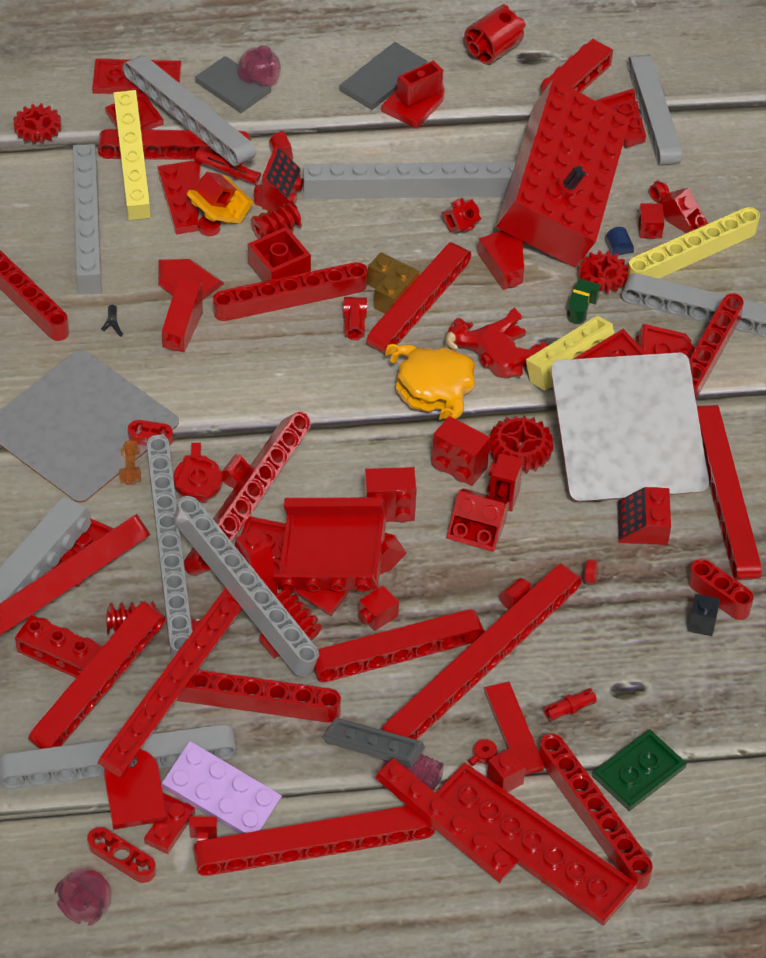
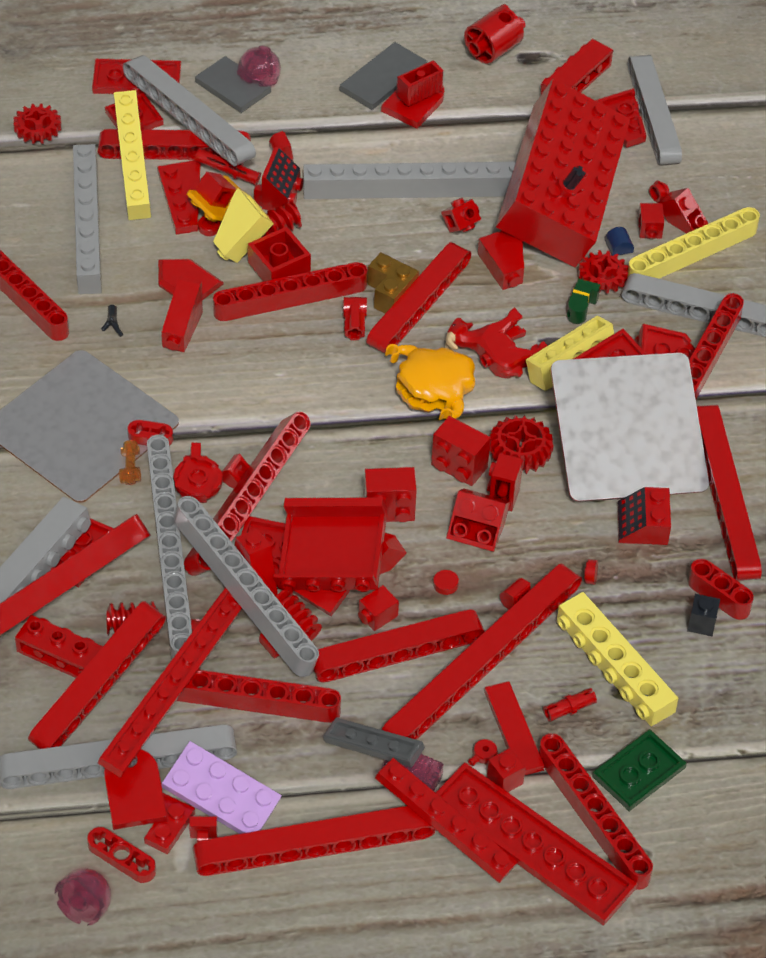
none -> light yellow slope [213,188,274,263]
none -> red tile [433,570,459,595]
none -> light yellow brick [557,592,678,727]

